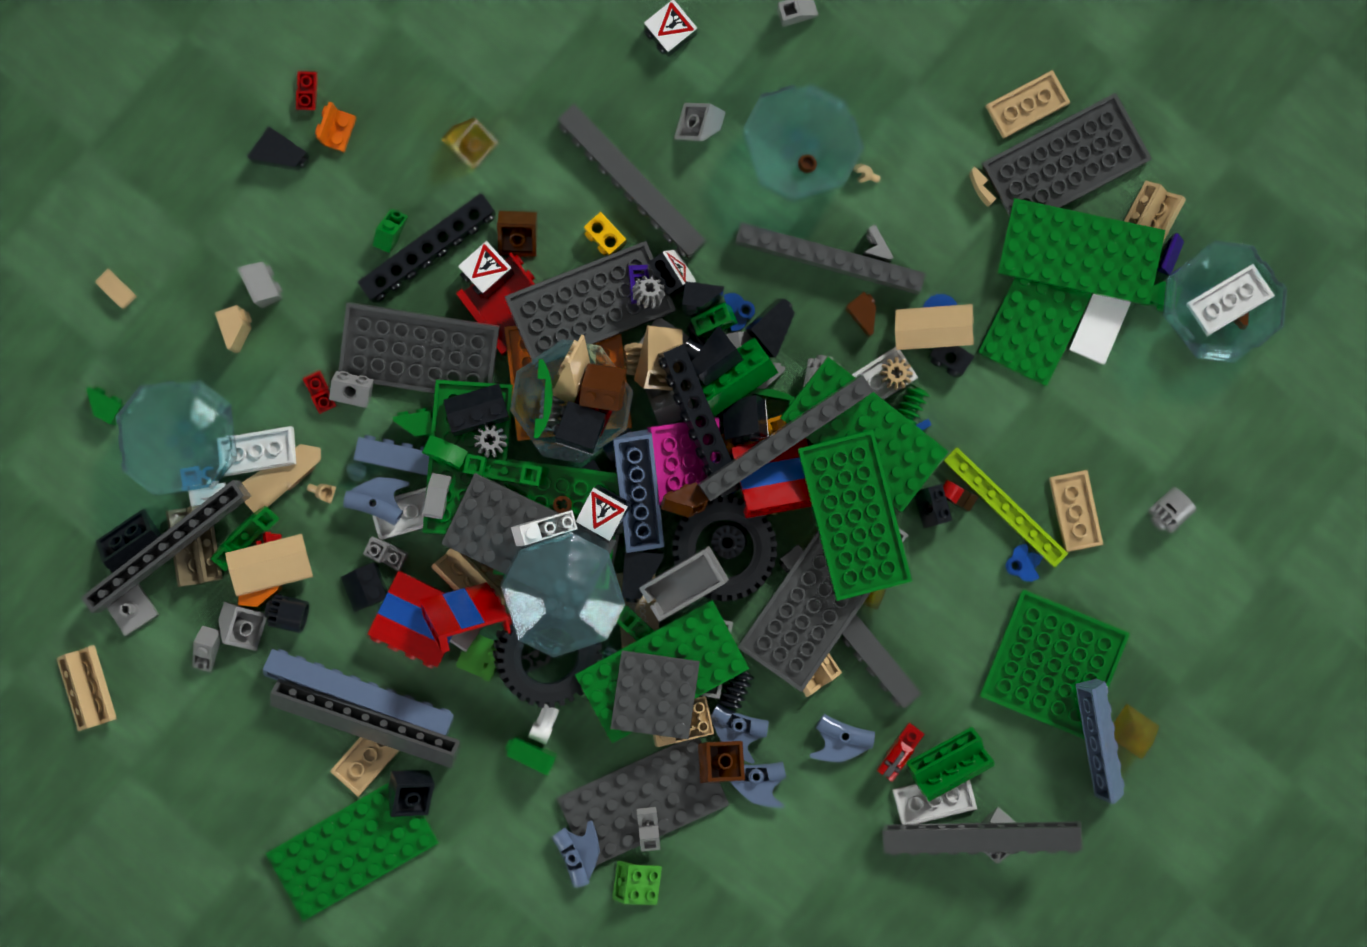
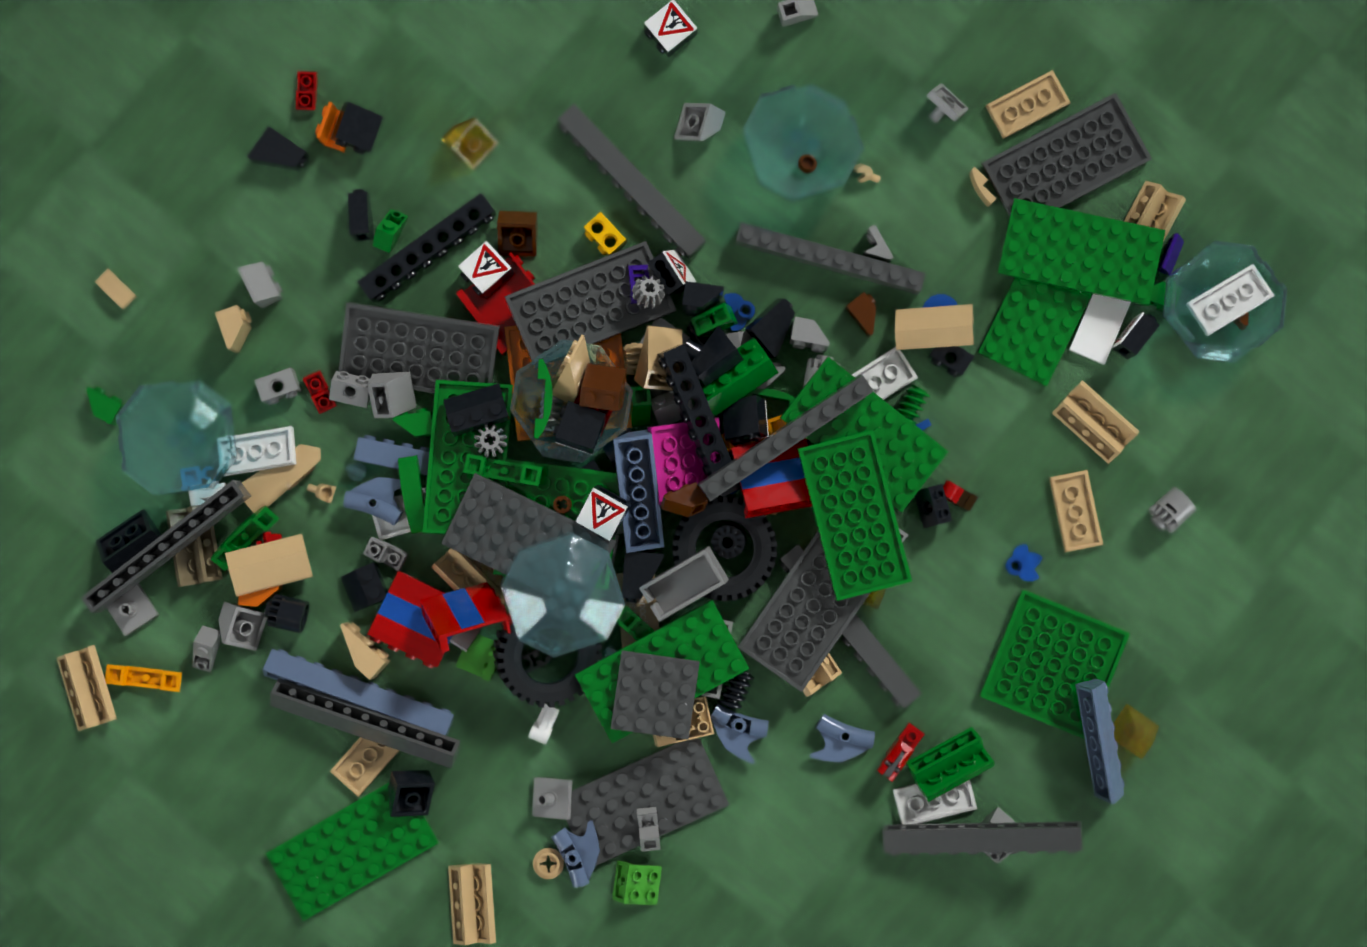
green slope [422,435,468,470] -> none
light grey slope [423,473,451,520] -> none
green slope [505,736,558,776] -> none
white slope [511,510,577,546] -> none
reddish brown slope [698,741,745,783] -> none
sand blue pin [731,761,787,808] -> none
tan gear [879,357,913,390] -> none
lime plate [943,447,1068,567] -> none
none -> light orange slope [105,664,182,692]
none -> light grey brick [254,367,302,405]
none -> black piece [330,102,383,155]
none -> tan slope [340,622,391,680]
none -> black slope [348,189,374,242]
none -> light grey slope [367,372,416,418]
none -> green slope [398,455,425,534]
none -> tan slope [448,863,496,945]
none -> light grey tile [532,777,572,820]
none -> tan gear [533,847,564,879]
none -> green slope [627,386,652,427]
none -> light grey slope [789,317,830,353]
none -> light grey tile [927,83,969,123]
none -> tan slope [1052,380,1140,464]
none -> black piece [1112,312,1160,360]

